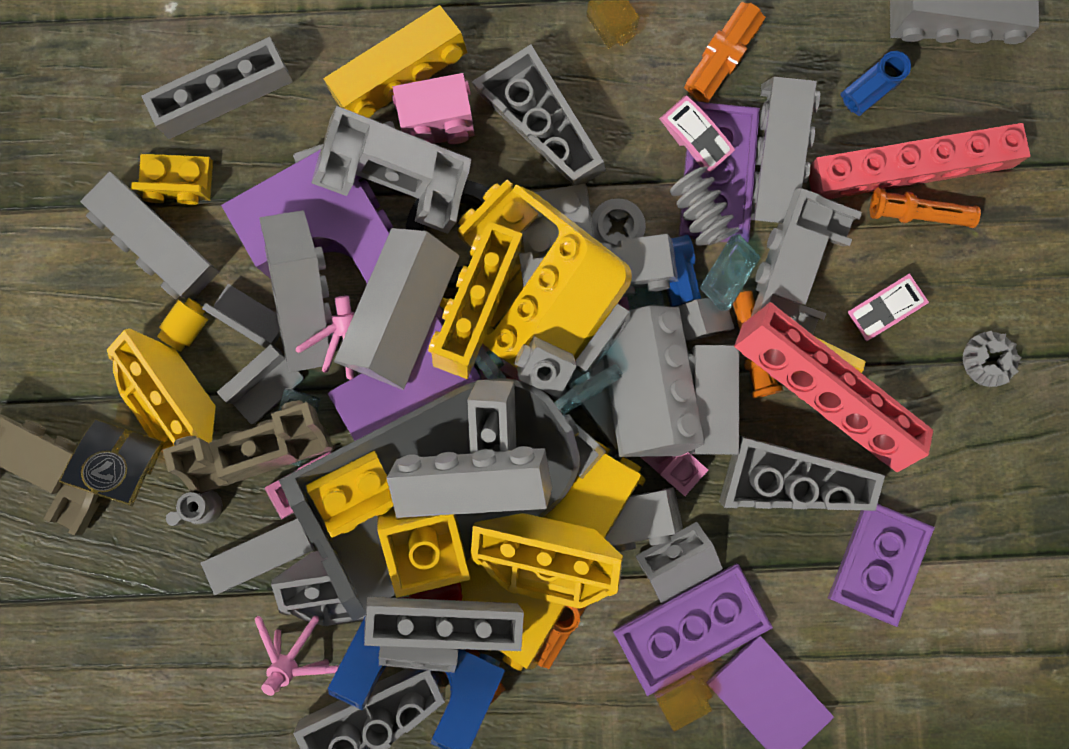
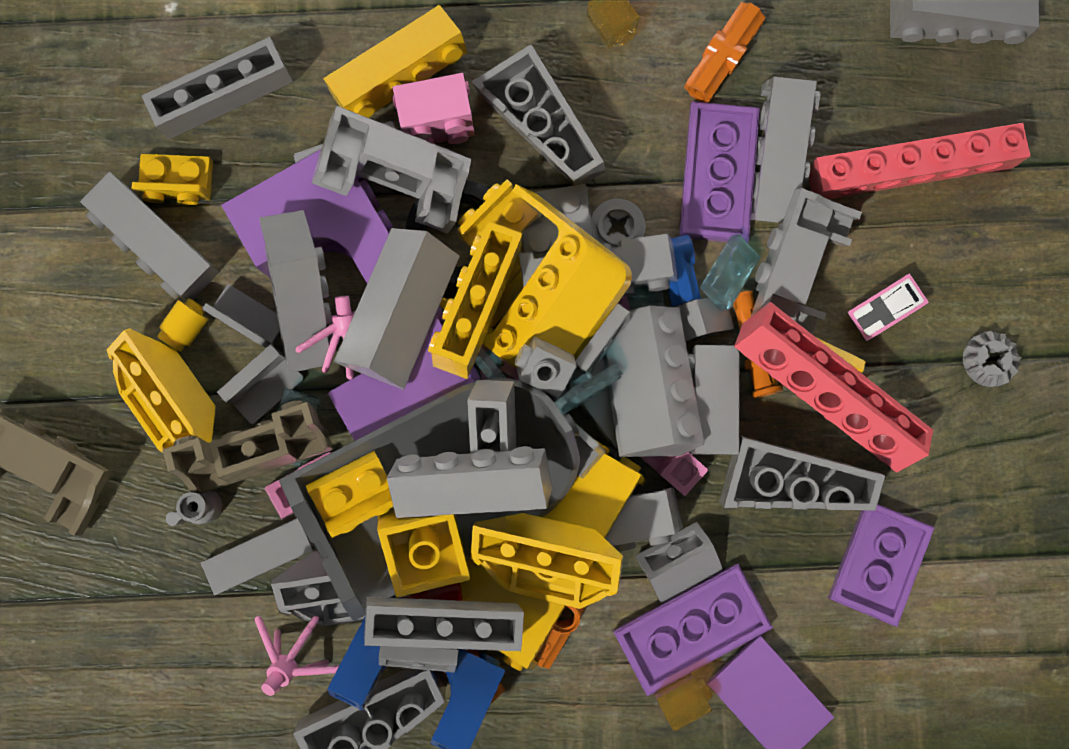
black slope [59,419,164,507] -> none
slope [659,96,735,173] -> none
light grey piece [670,166,740,246] -> none
blue piece [840,51,911,116] -> none
orange pin [870,187,981,228] -> none

